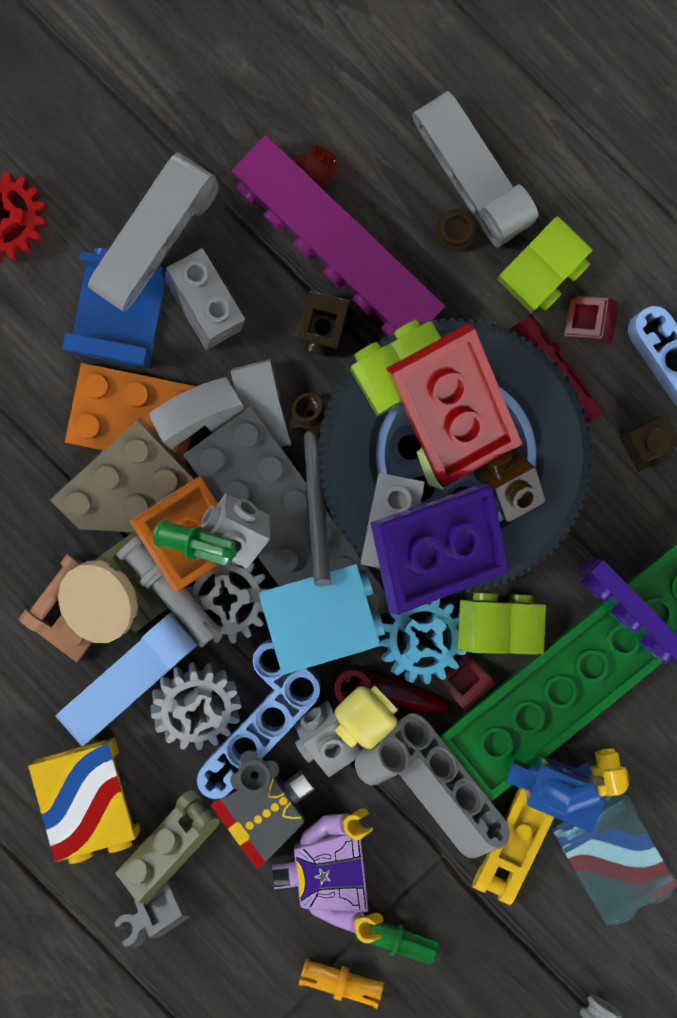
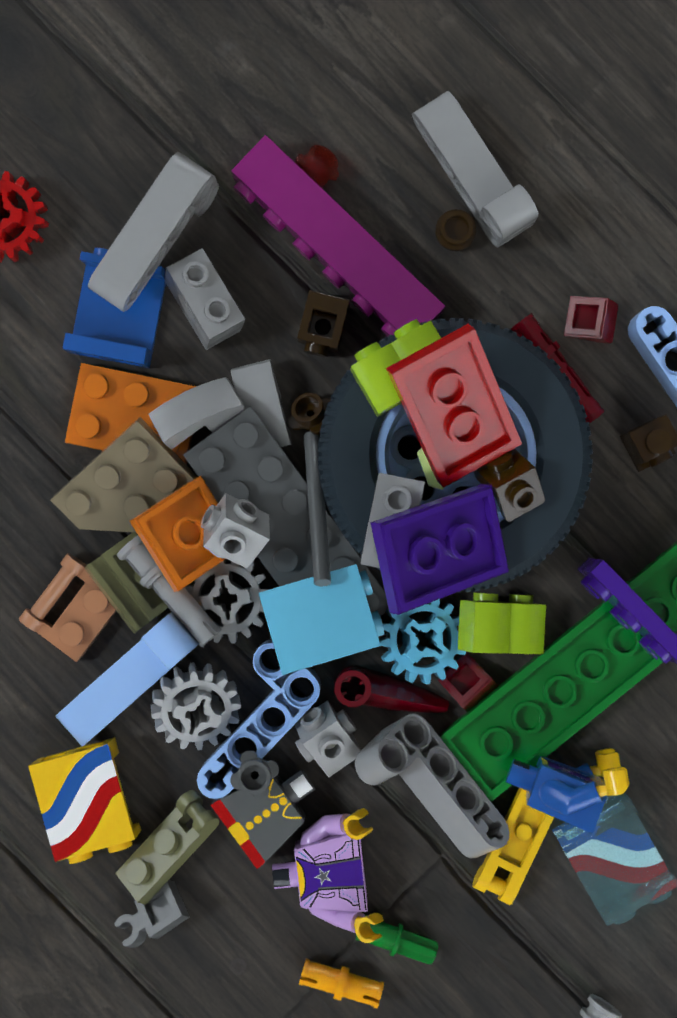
tan tile [58,561,138,643] -> none
green axle [152,520,237,566] -> none
light yellow head [335,685,398,749] -> none
lime brick [497,216,593,313] -> none

